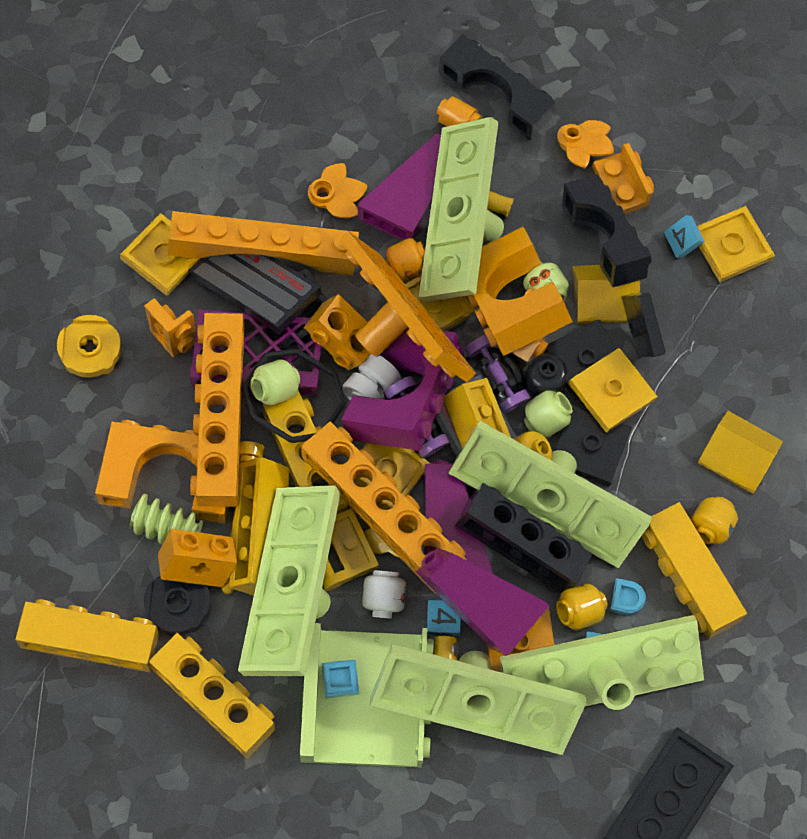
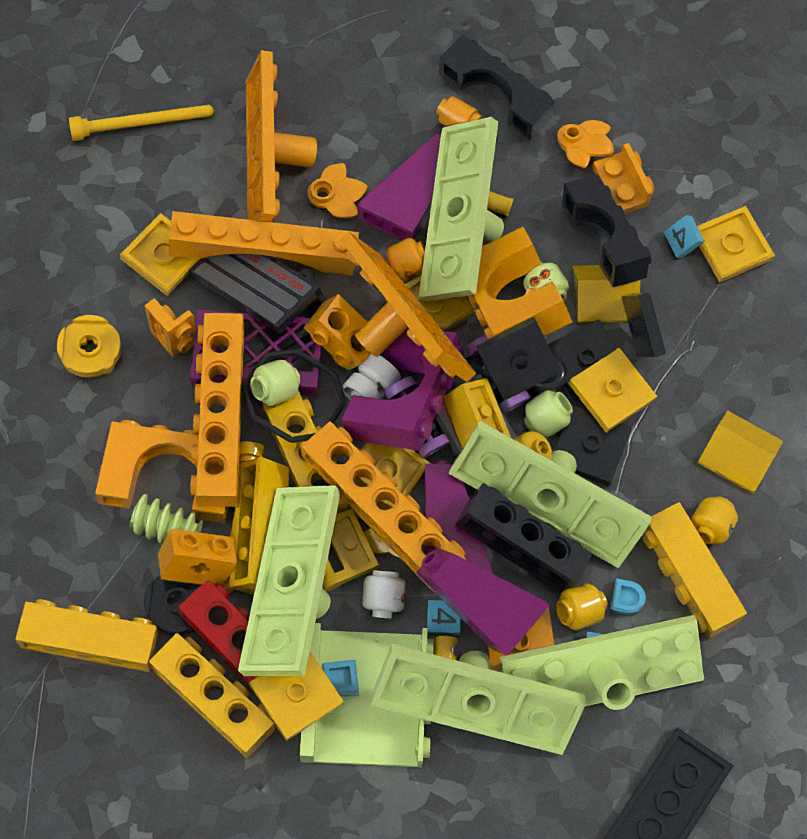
none -> yellow piece [69,105,214,142]
none -> red brick [177,579,258,692]
none -> light orange plate [246,50,317,222]
none -> yellow plate [249,652,344,741]
none -> black plate [476,317,562,401]

